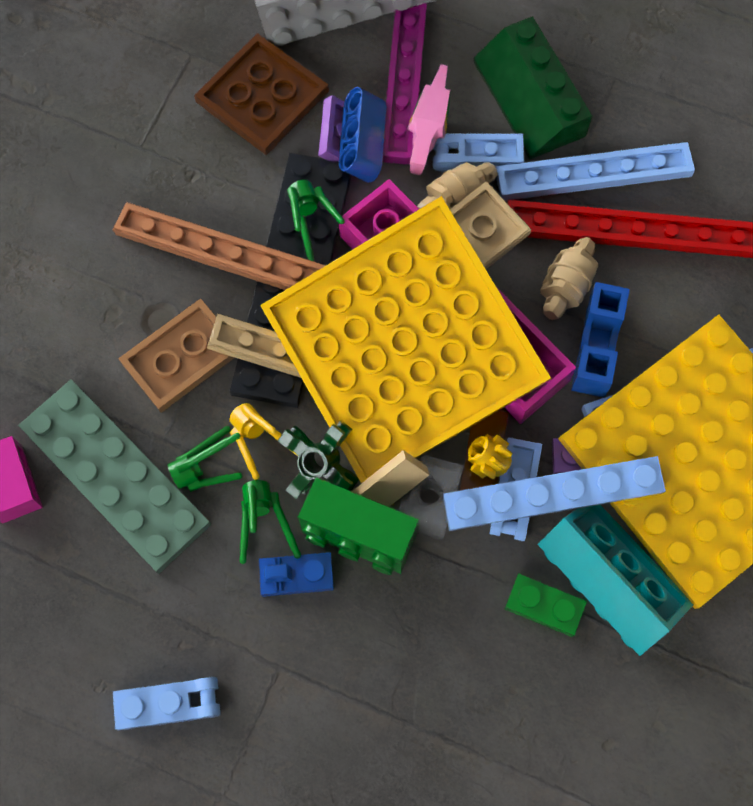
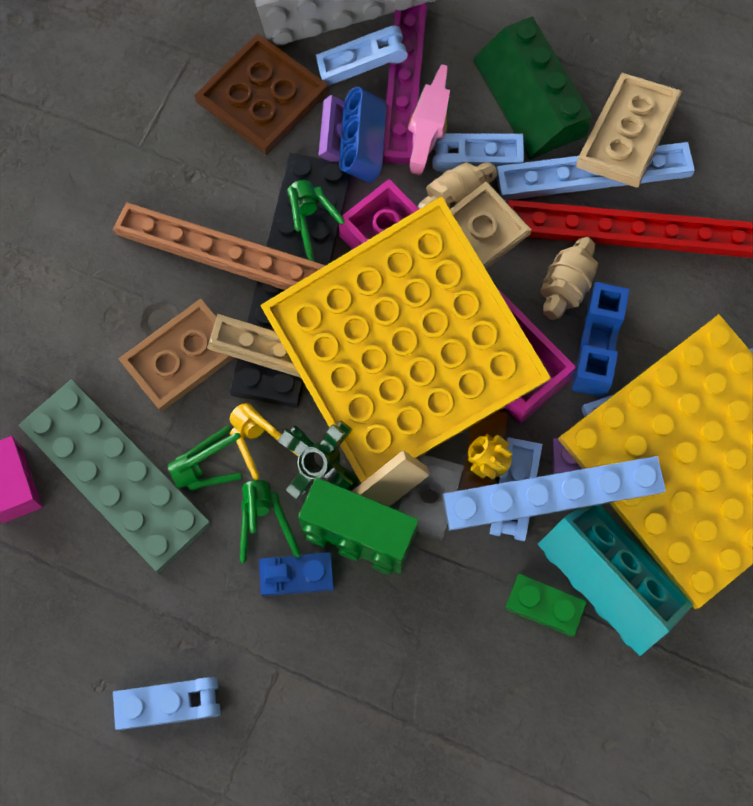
none -> light blue plate [316,26,408,86]
none -> tan tile [576,73,682,188]

